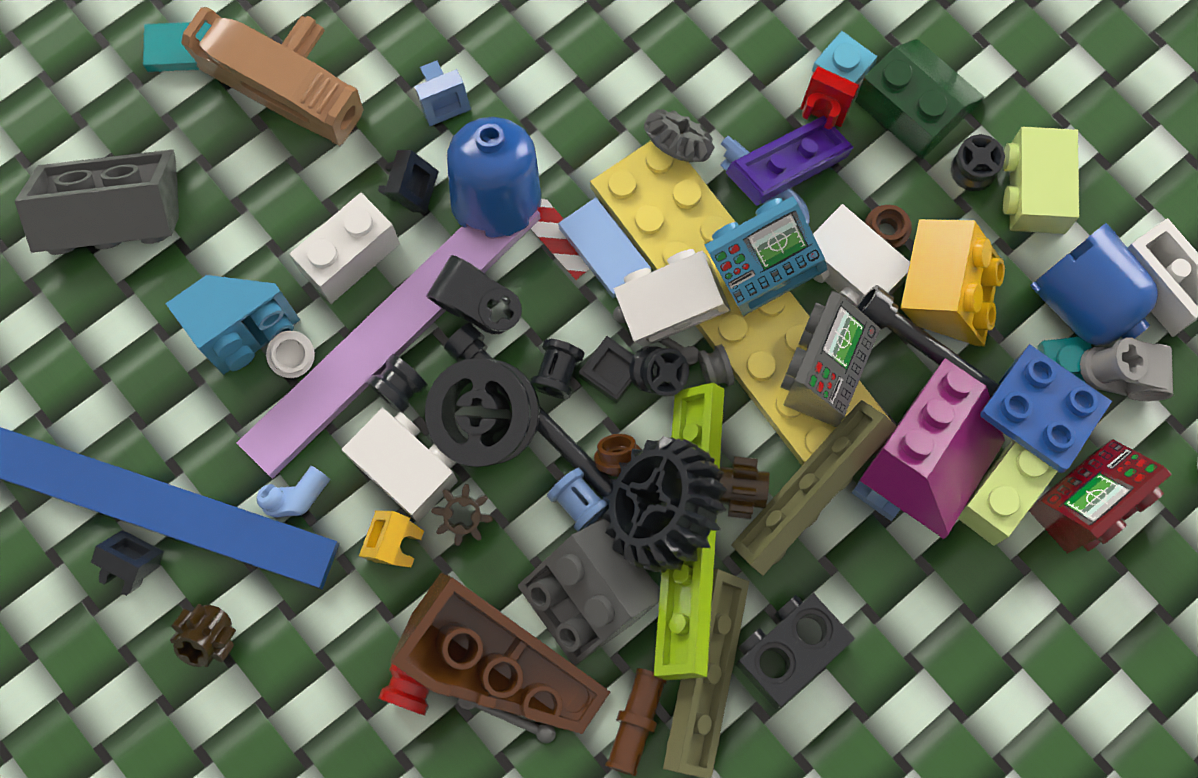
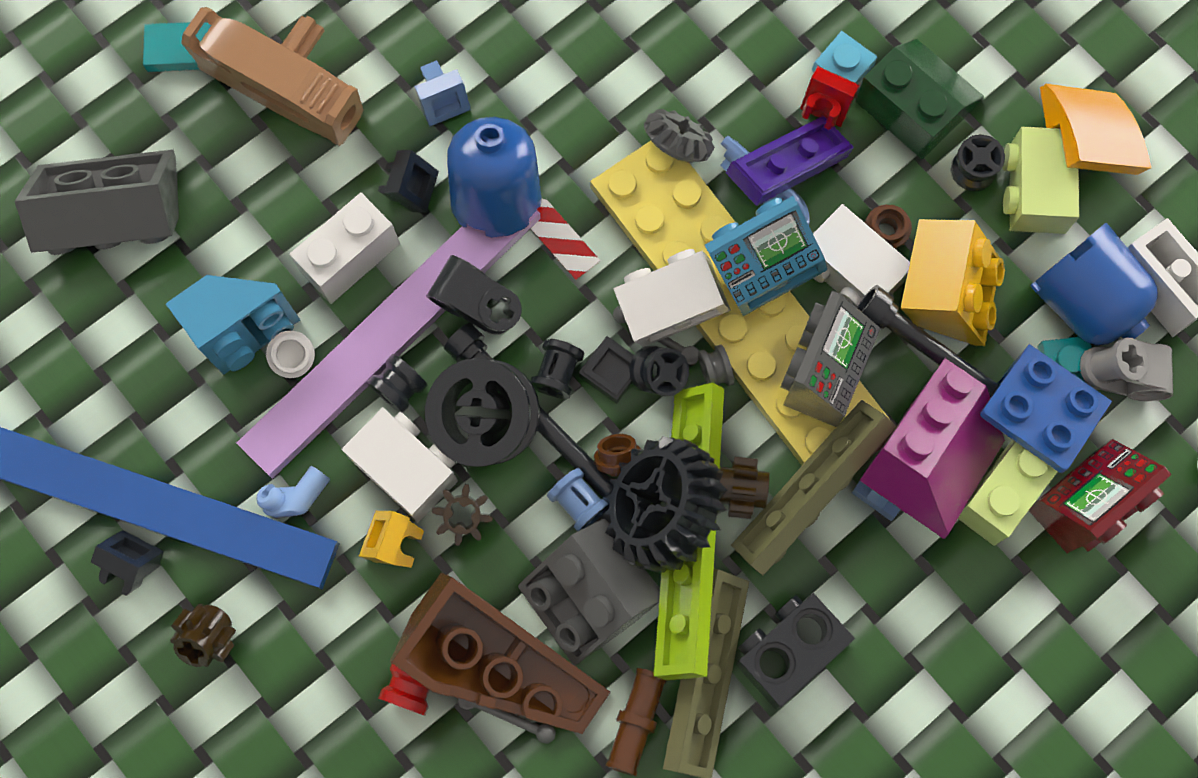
light blue tile [558,198,651,299] -> none
none -> light orange slope [1040,84,1151,175]

